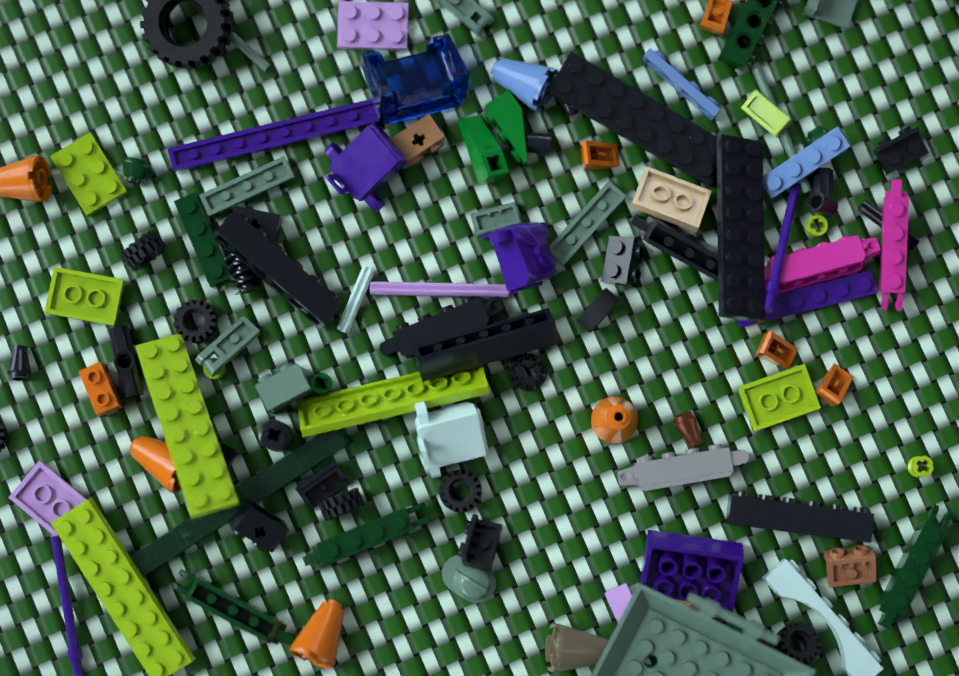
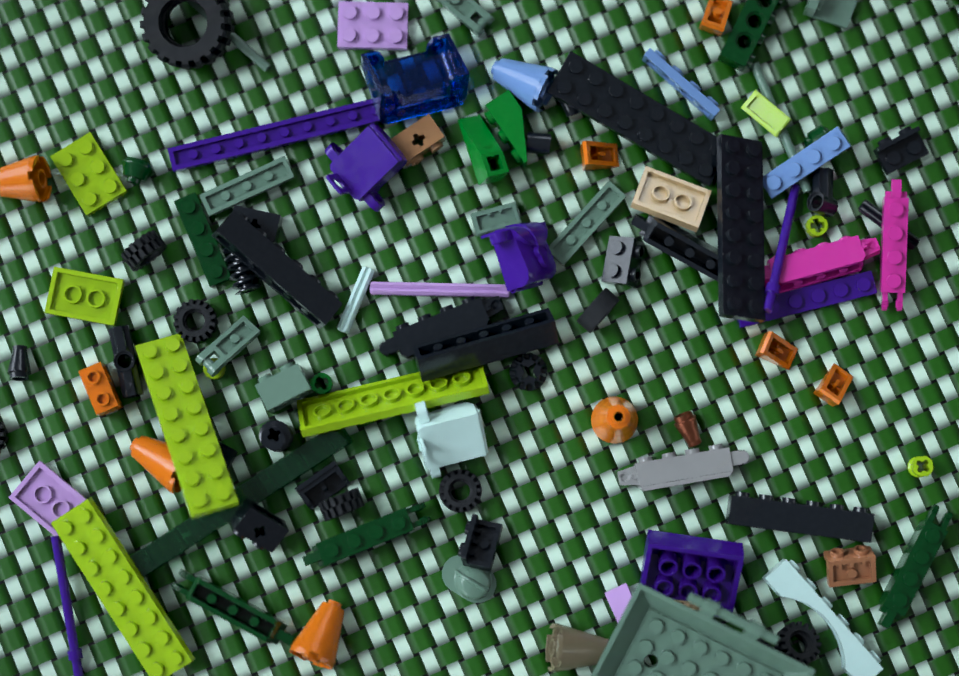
lime plate [737,364,821,432] -> none

